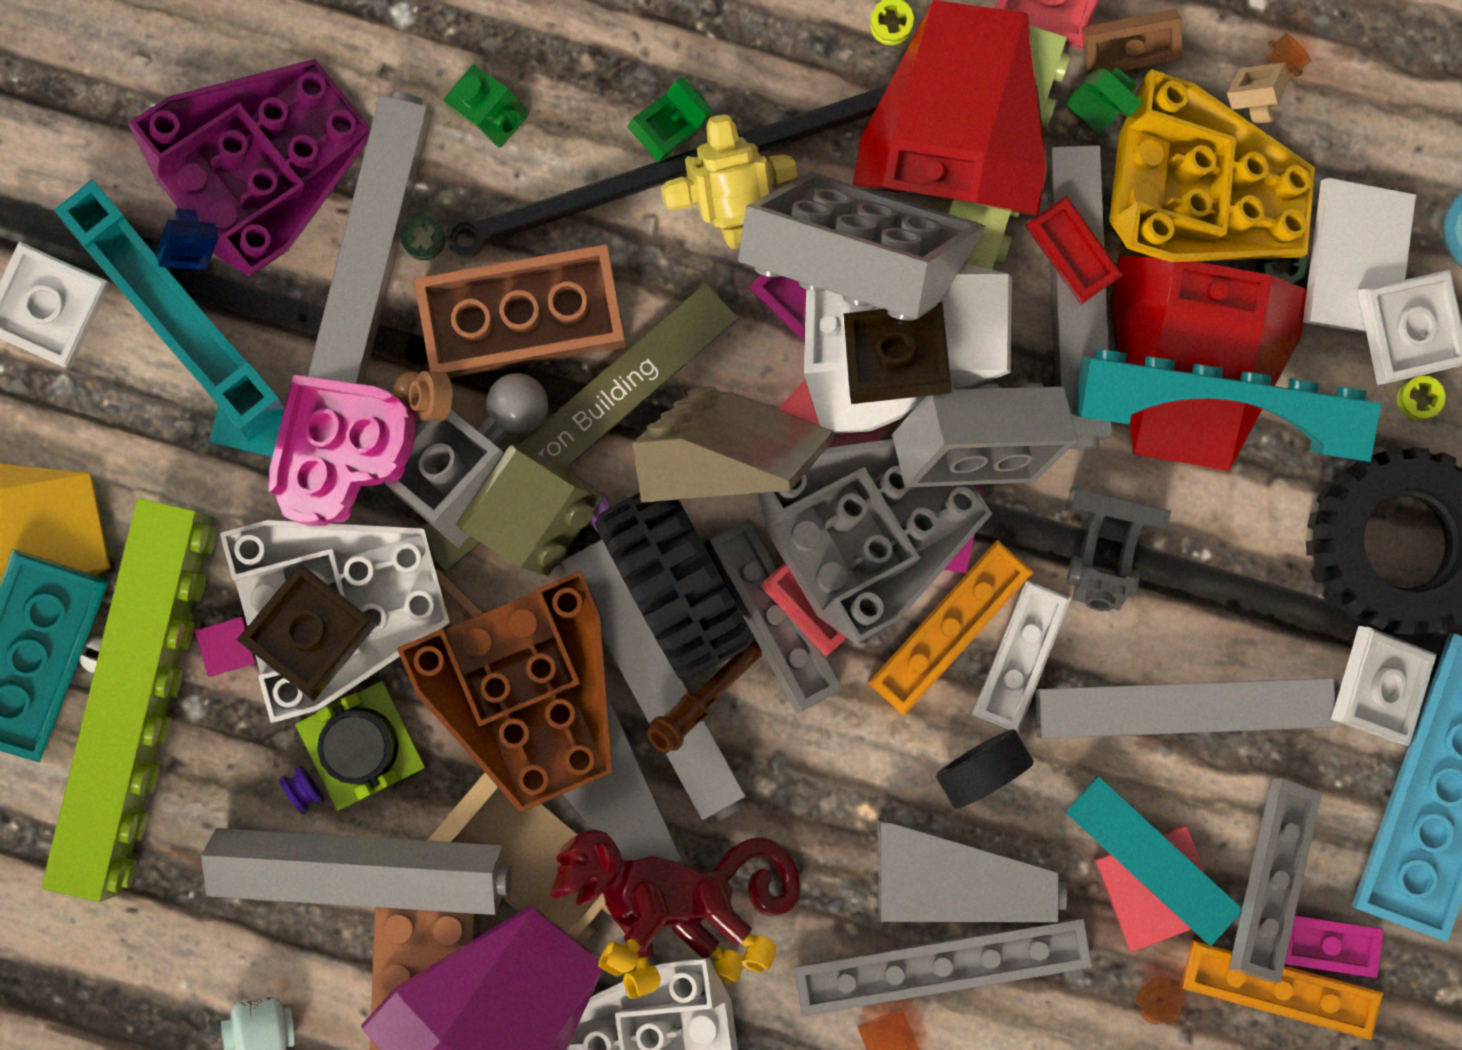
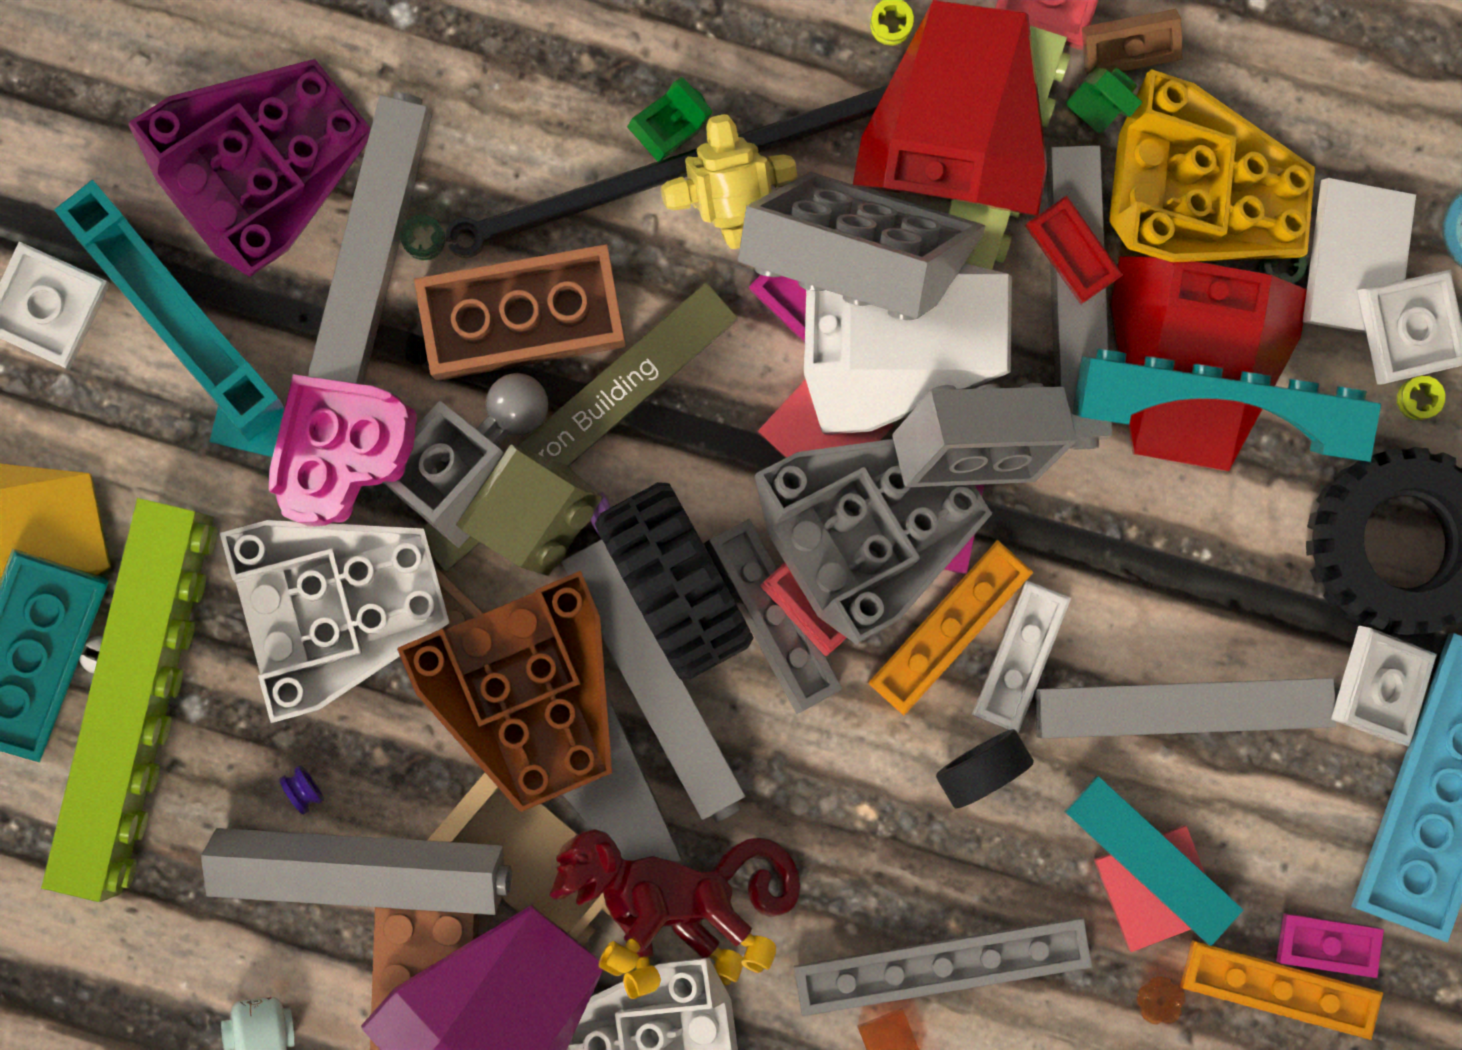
clear blue tile [156,208,219,270] -> none
dark pink tile [195,617,257,677] -> none
dark brown plate [237,563,377,701] -> none
piece [295,681,426,811] -> none
medium nougat plate [393,371,453,421] -> none
green bracket [443,64,529,148] -> none
dark tan slope [632,386,834,503] -> none
reddish brown pin [647,642,762,753] -> none
dark brown plate [843,302,952,404] -> none
light grey slope [878,820,1067,922] -> none
dark grey tile [1065,489,1171,611] -> none
tan tile [1227,62,1290,124] -> none
light grey plate [1229,779,1322,983] -> none
clear orange plate [1266,33,1311,77] -> none

